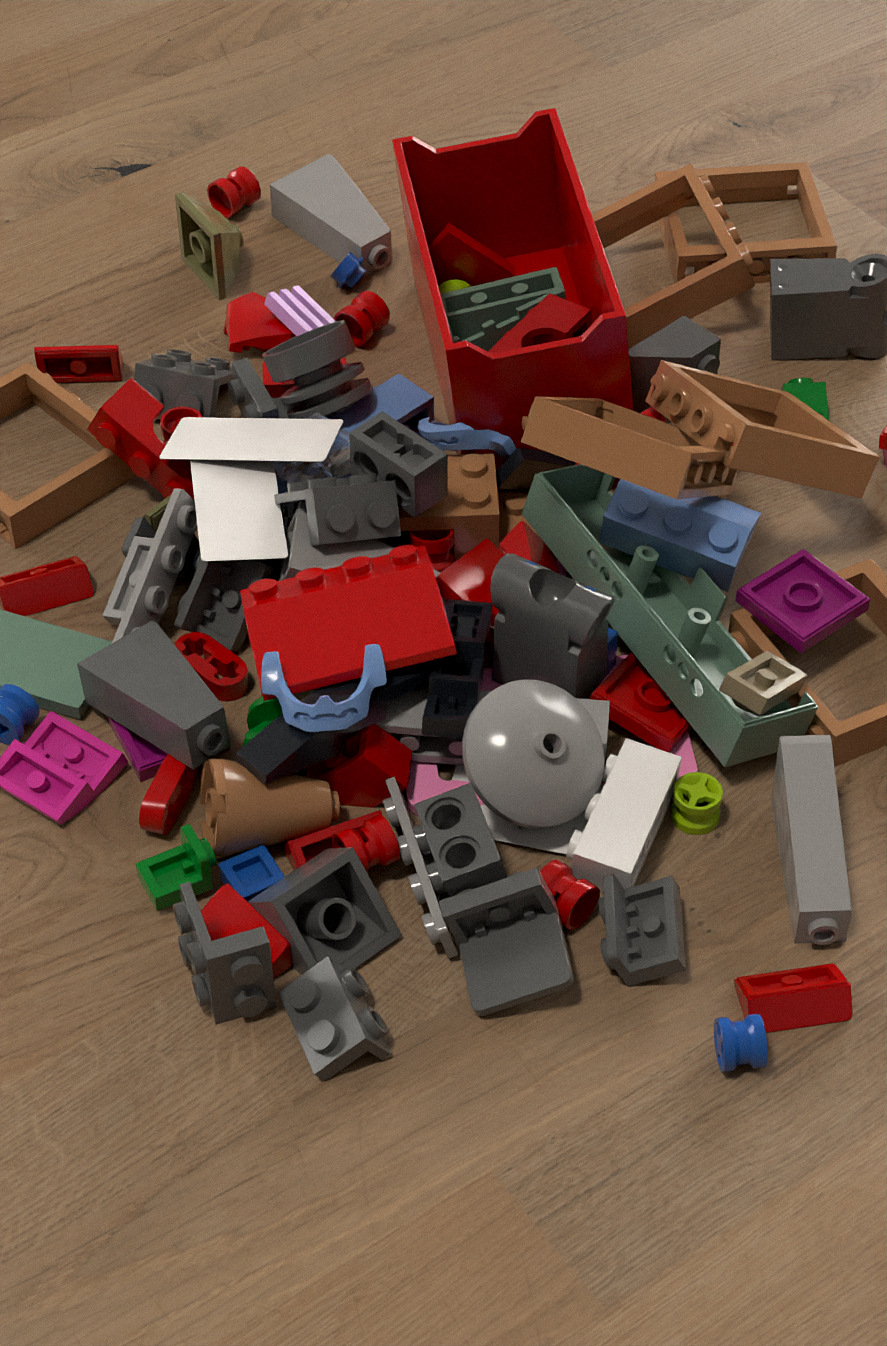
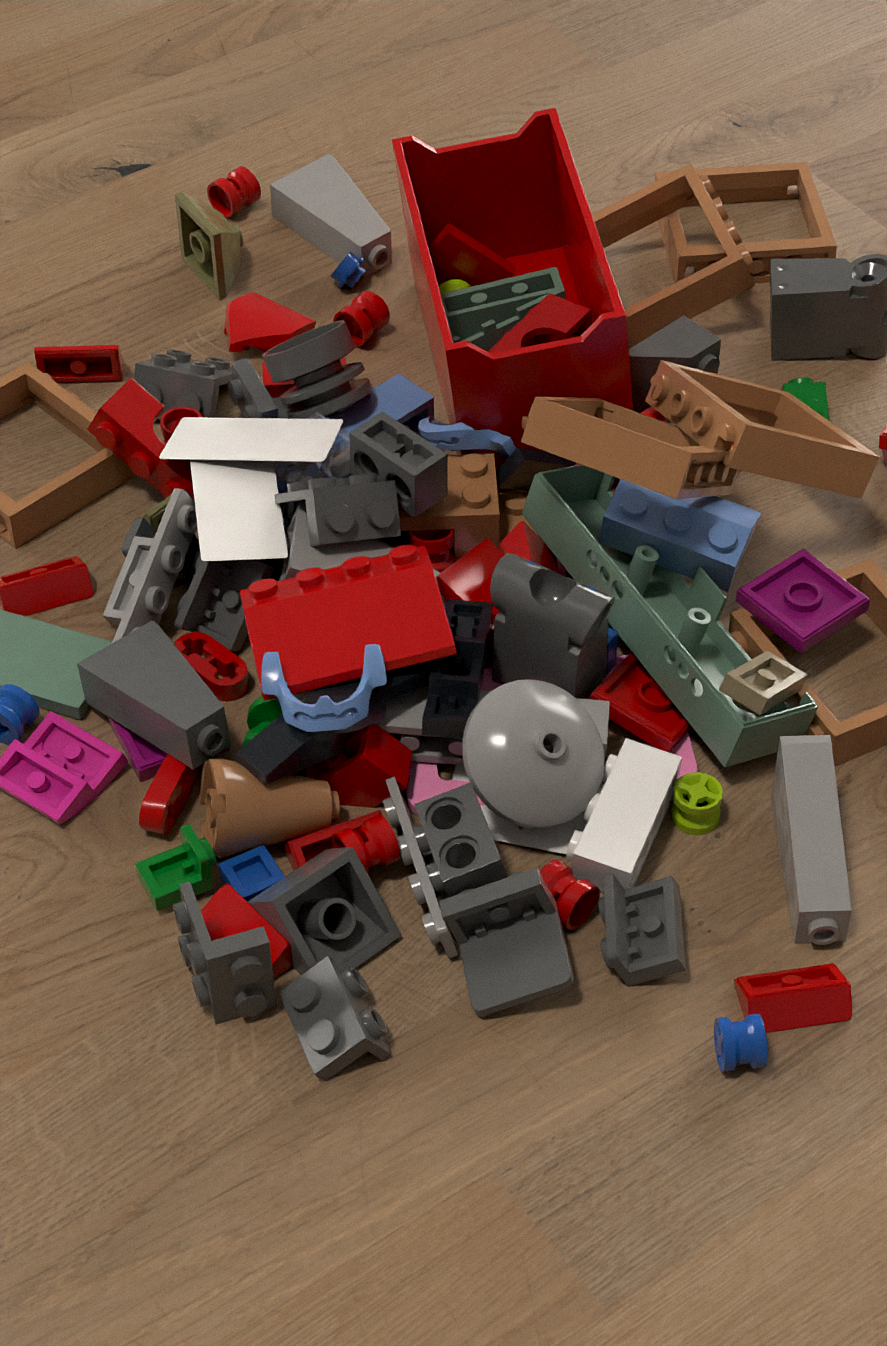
lavender tile [264,285,336,336] -> none

